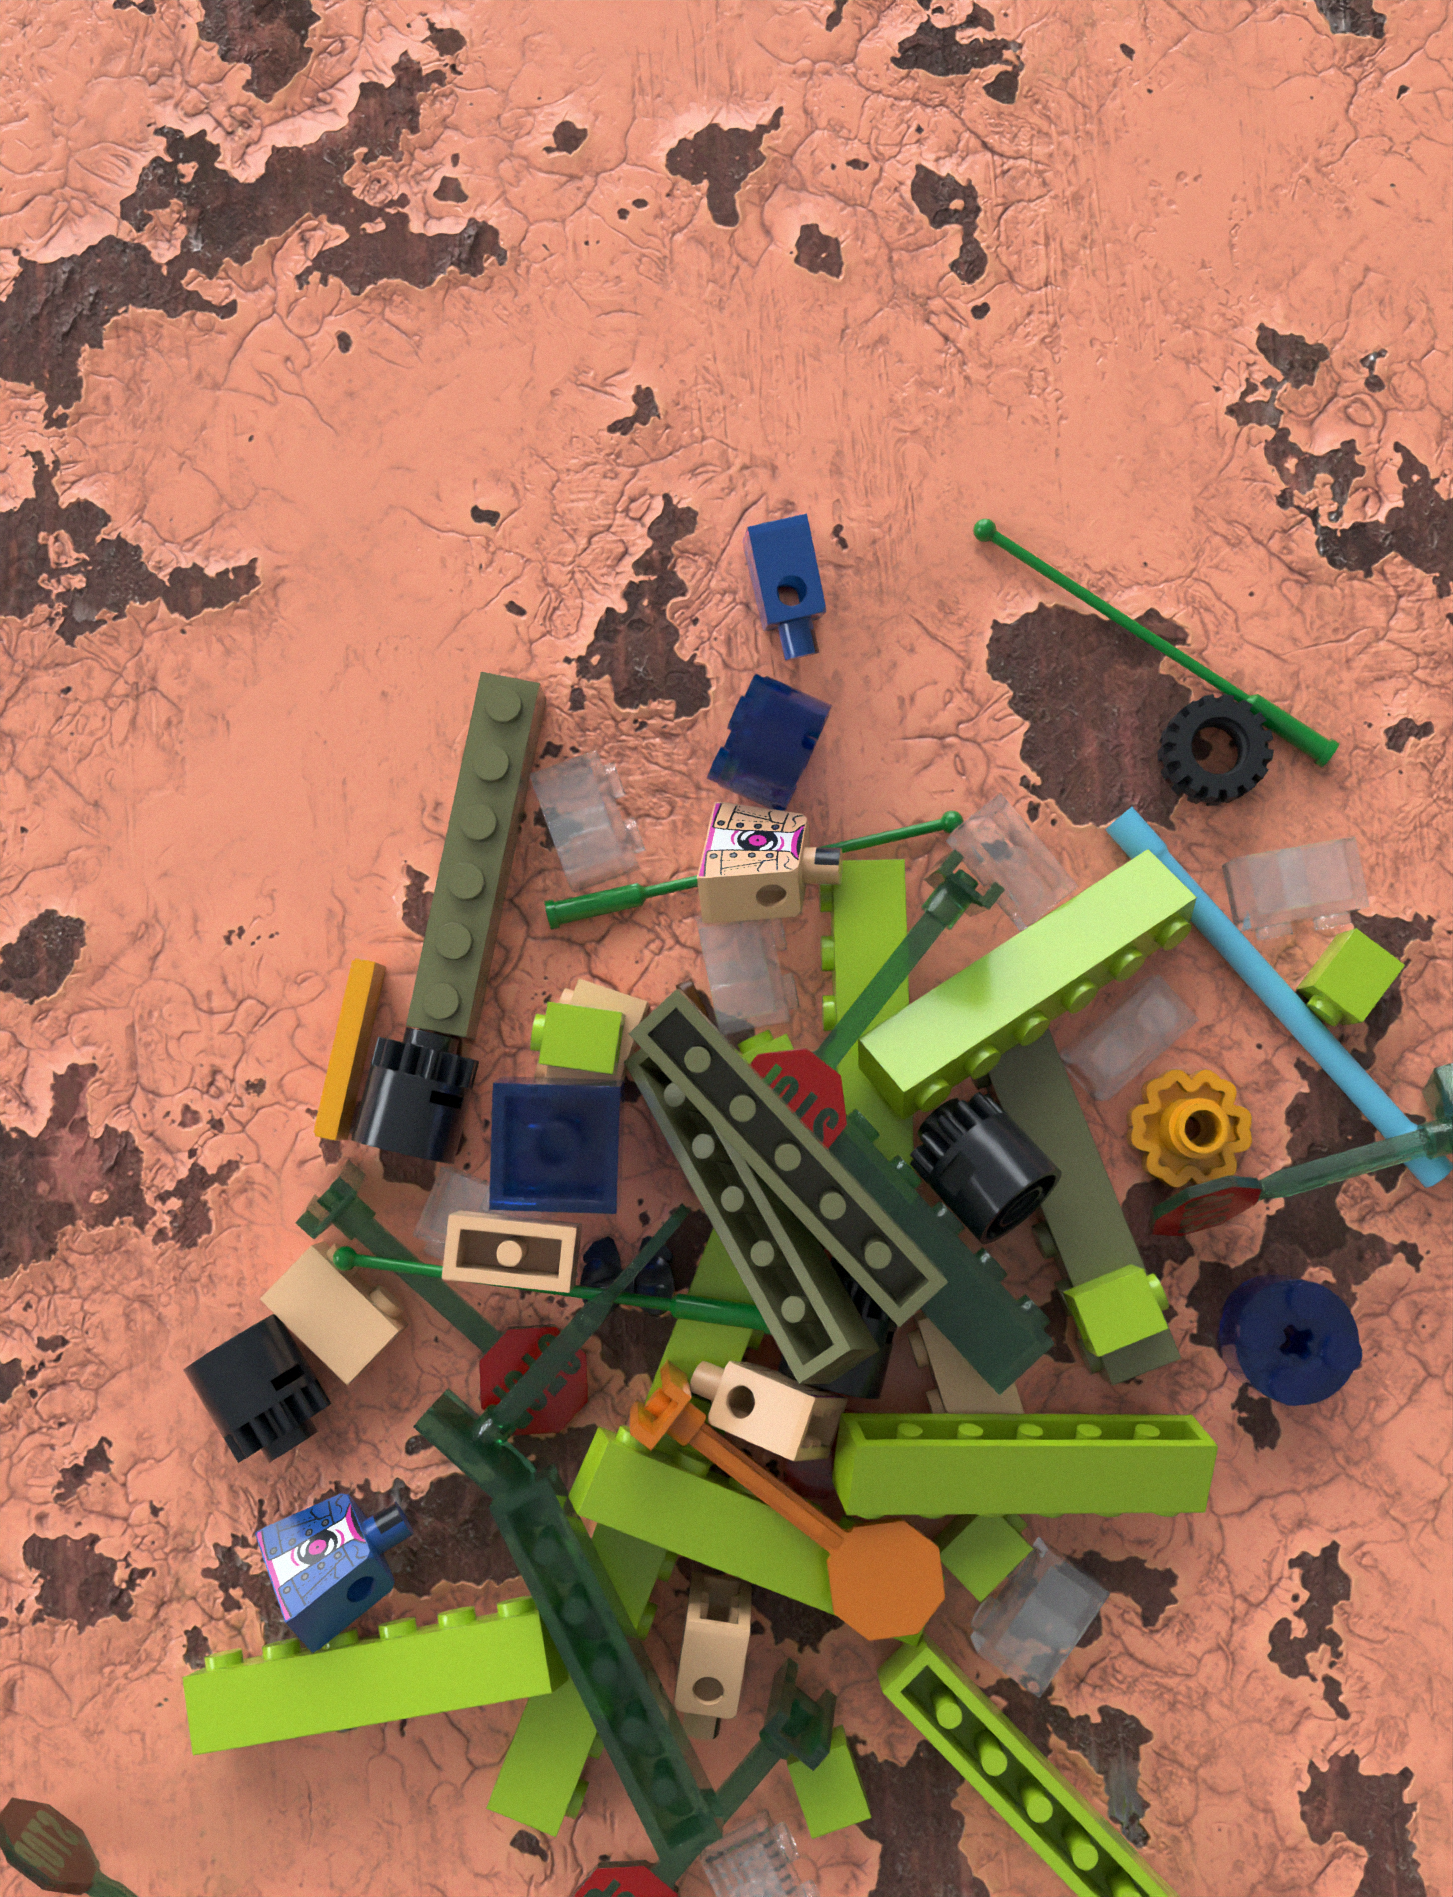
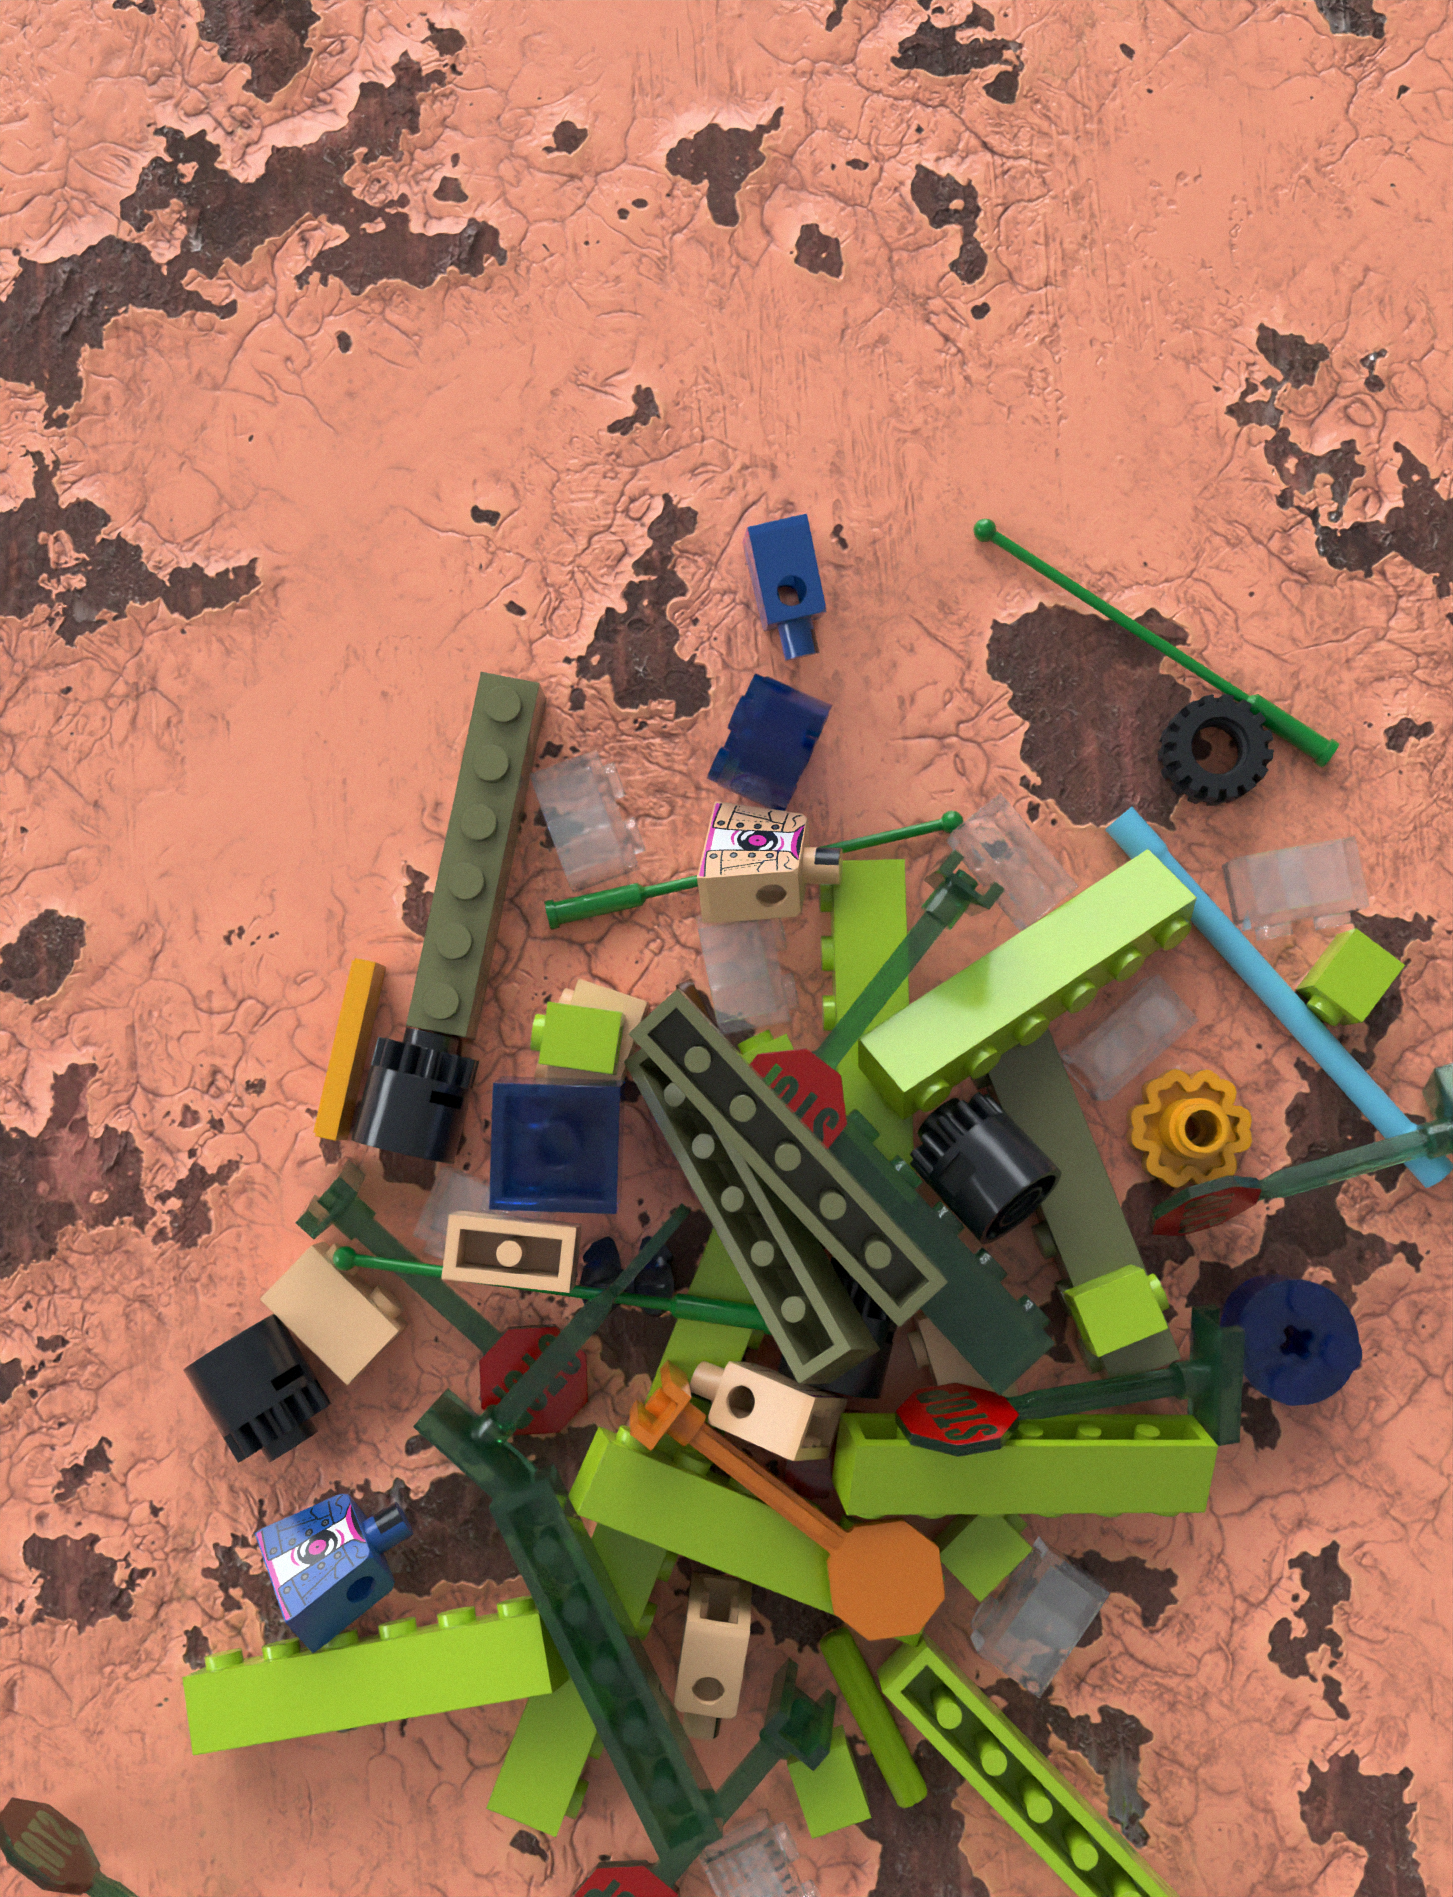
none -> lime axle [820,1627,928,1808]
none -> clear green piece [895,1304,1245,1457]

